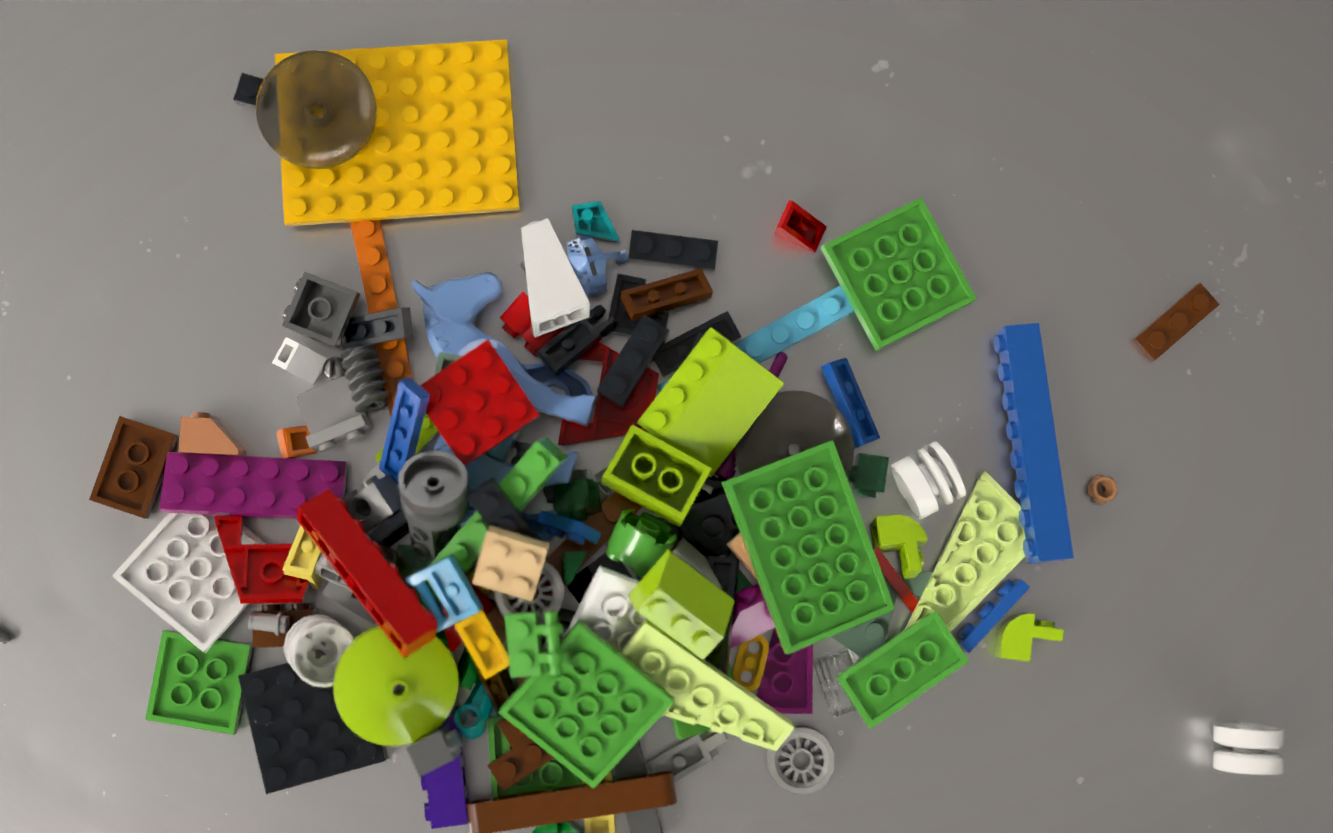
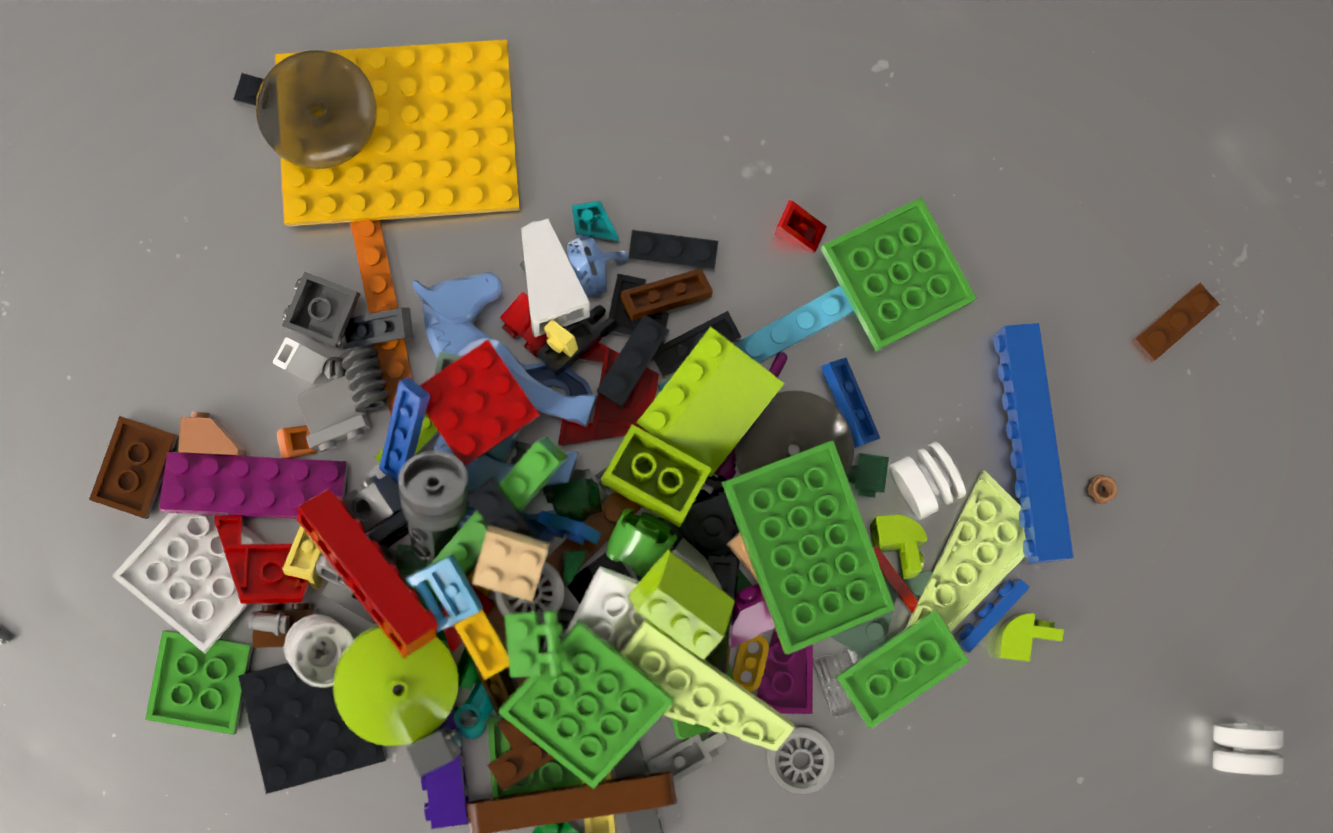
none -> light yellow plate [544,320,578,357]

